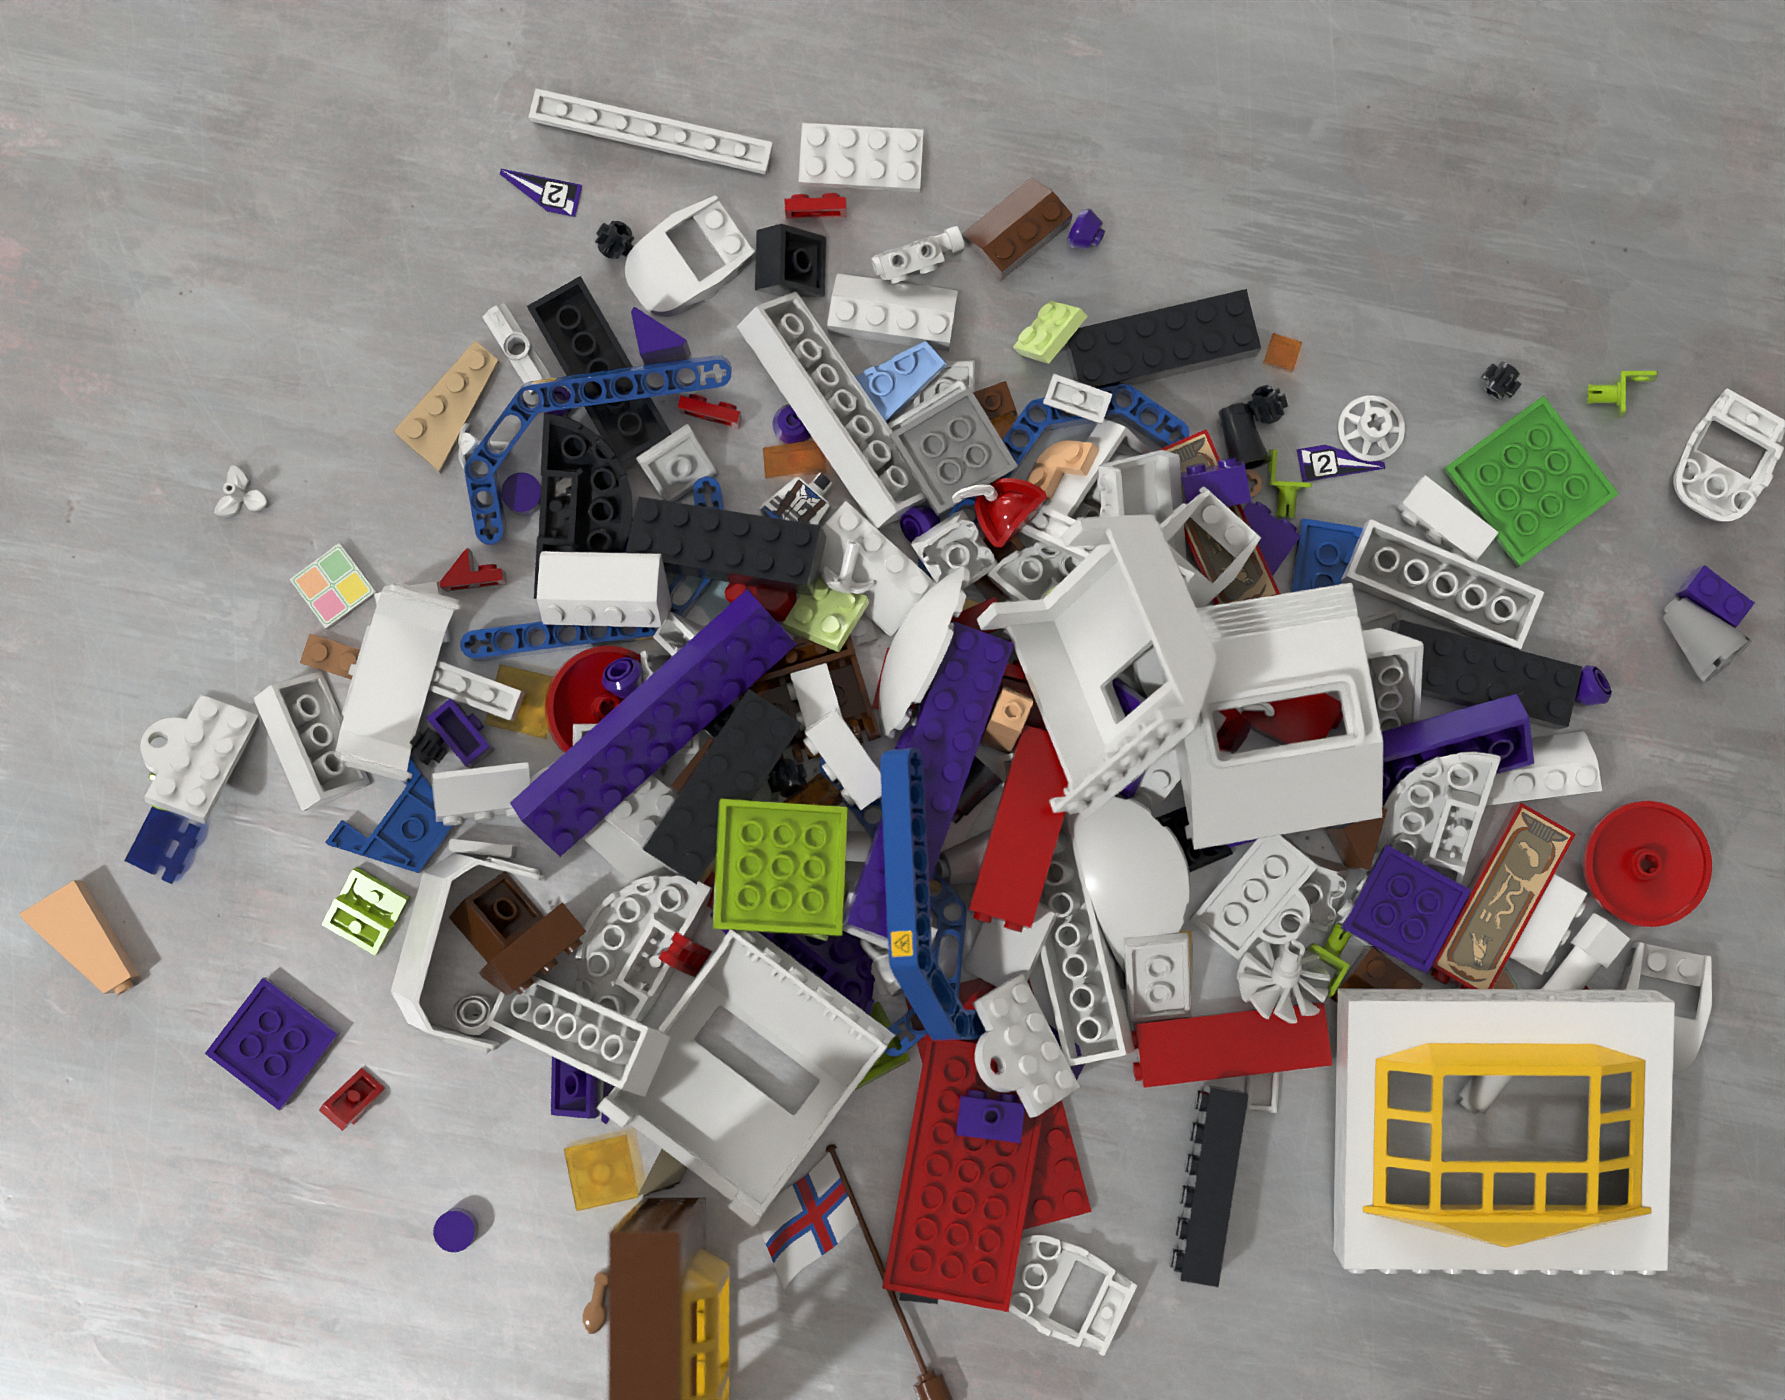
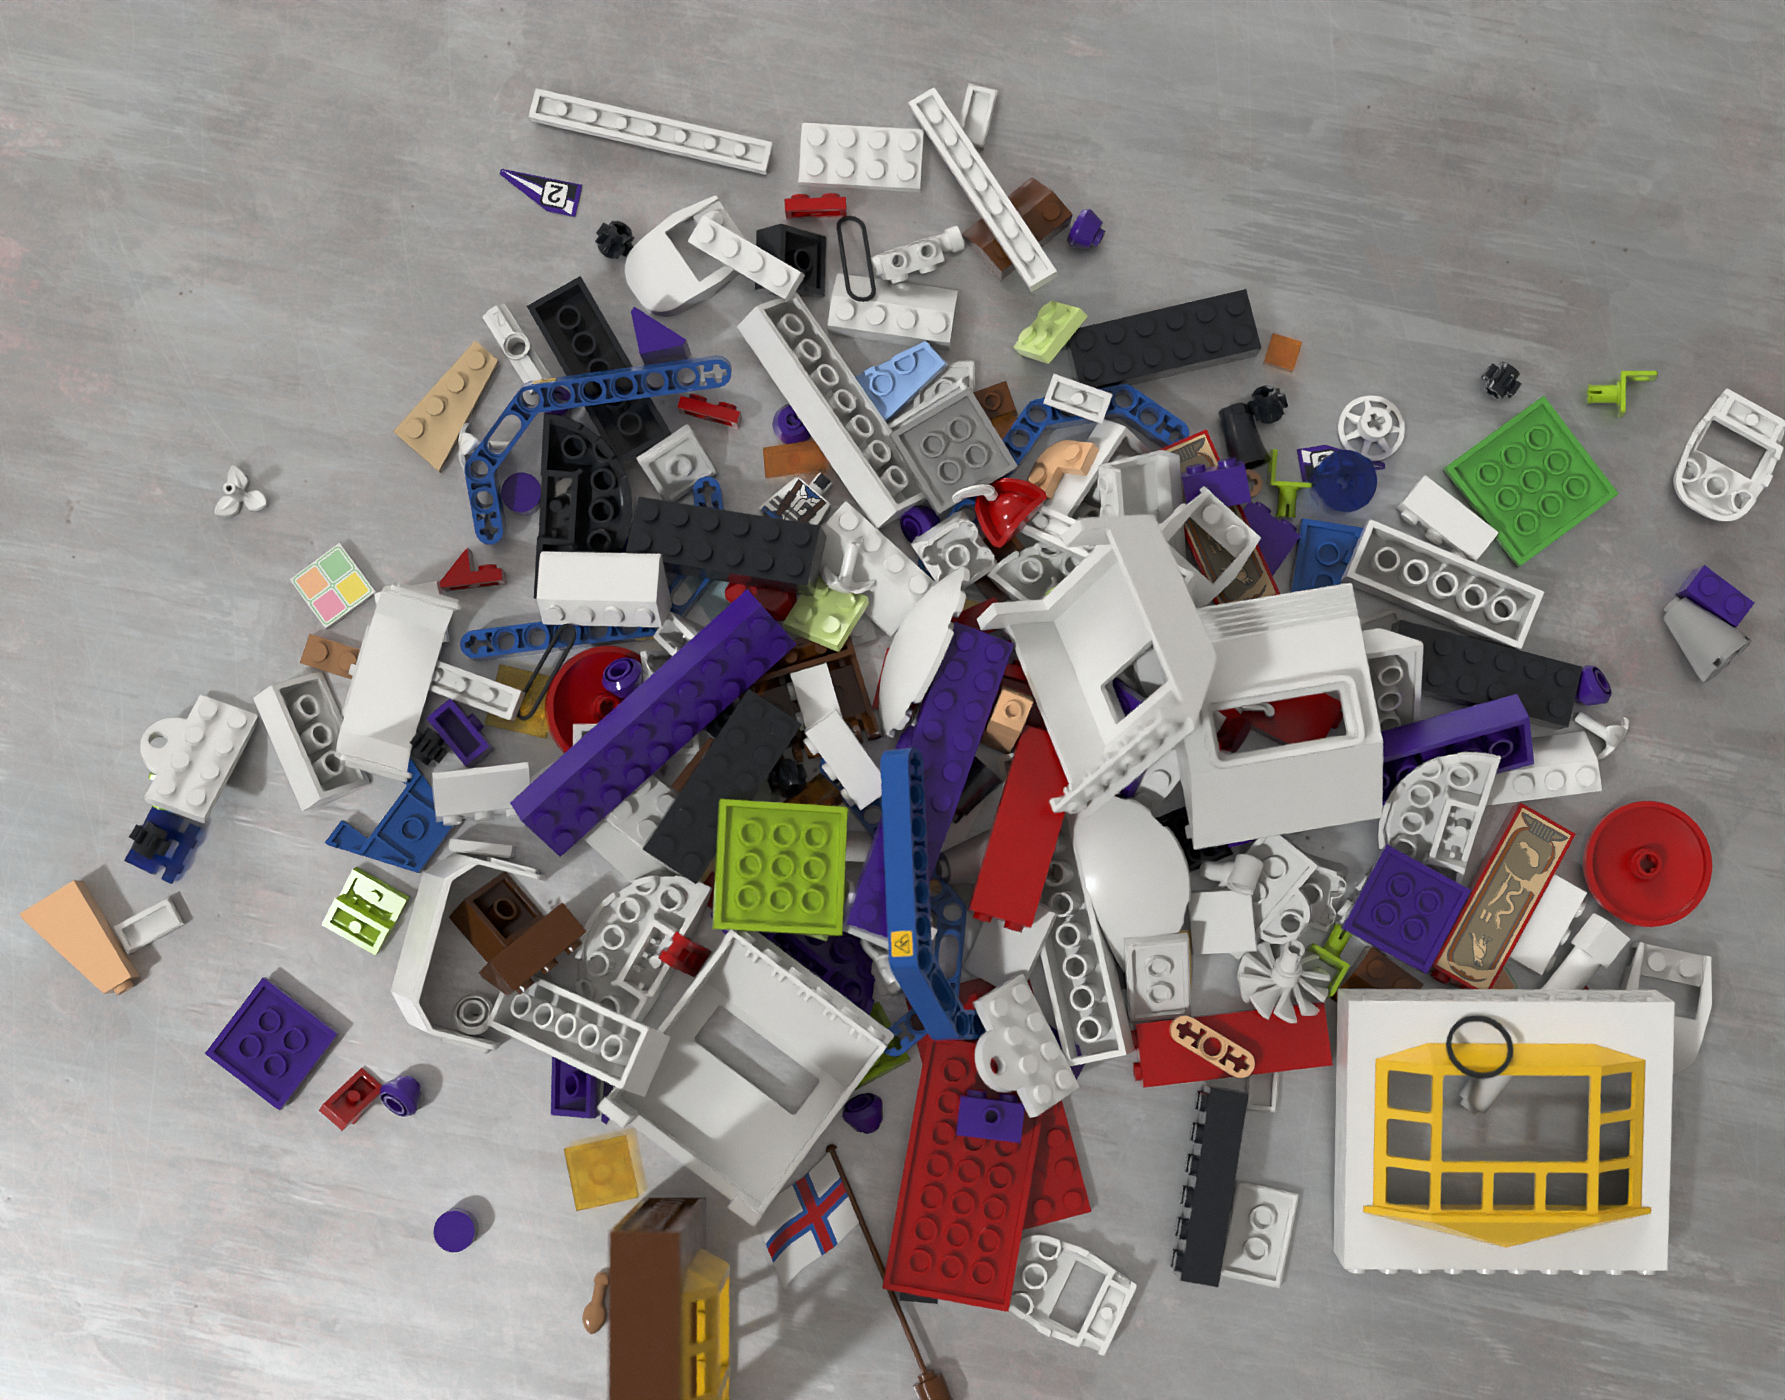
dark tan slope [638,1149,687,1198] -> none
reddish brown slope [1325,808,1387,870] -> none
none -> white tile [113,897,186,955]
none -> black gear [129,821,171,860]
none -> dark purple cone [380,1076,422,1117]
none -> black piece [517,623,576,721]
none -> white plate [687,215,805,302]
none -> black piece [836,216,876,302]
none -> dark purple cone [842,1093,883,1134]
none -> white plate [908,87,1058,292]
none -> white tile [959,83,998,151]
none -> light nougat beam [1169,1015,1255,1078]
none -> white tile [1188,888,1257,955]
none -> white pin [1200,854,1264,895]
none -> white tile [1221,1180,1299,1289]
none -> clear blue brick [1309,450,1377,515]
none -> black piece [1446,1015,1513,1079]
none -> white plant [1574,711,1629,761]

